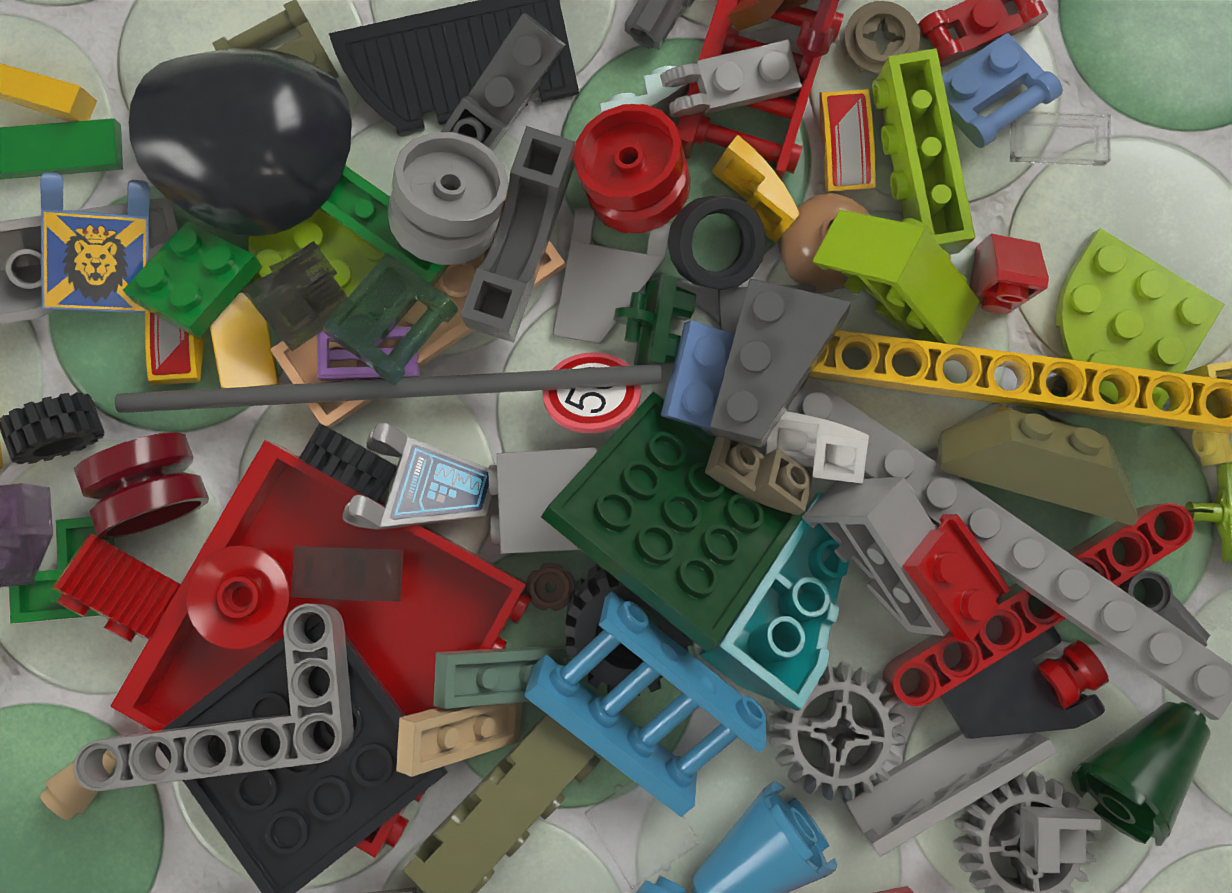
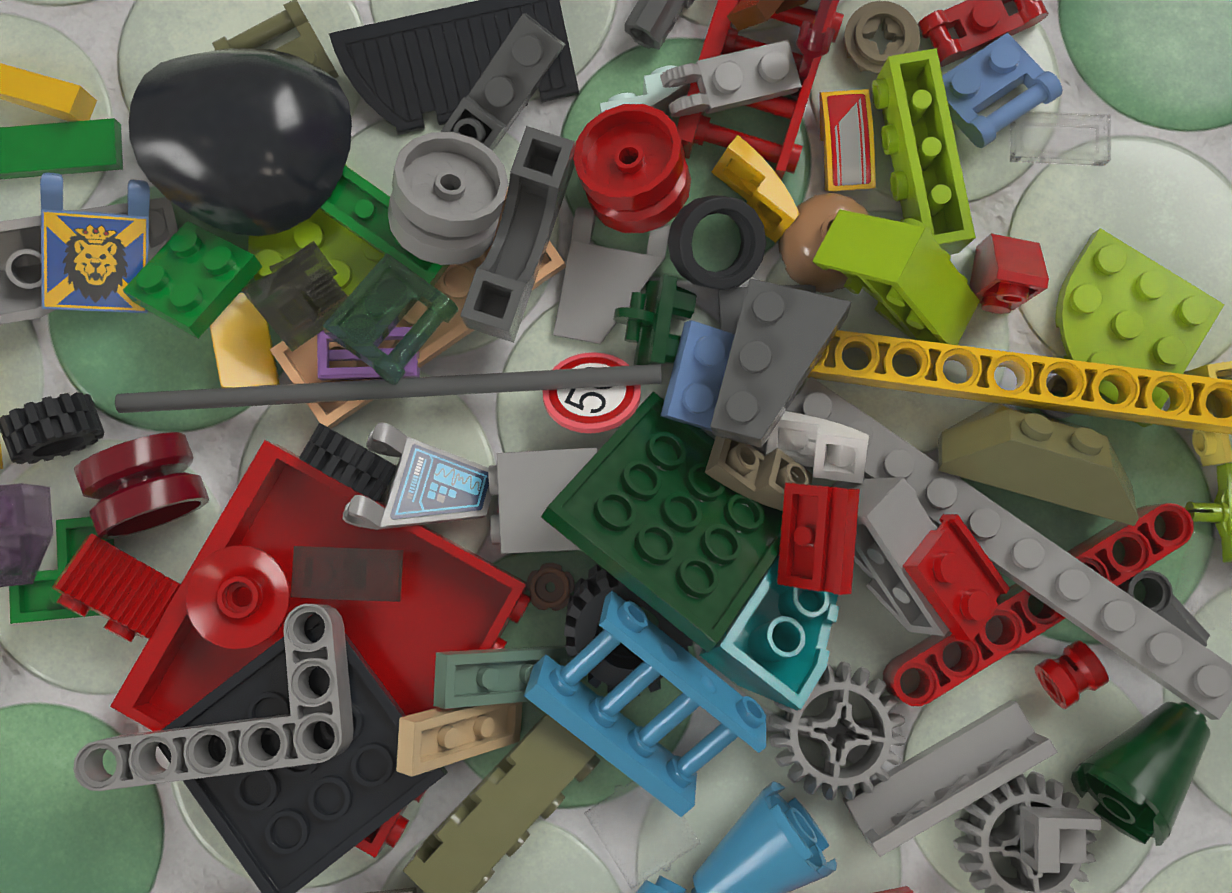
tan cone [40,750,117,821] -> none
slope [145,310,204,386] -> none
black flag [940,626,1105,739] -> none
none -> red plate [777,483,860,595]

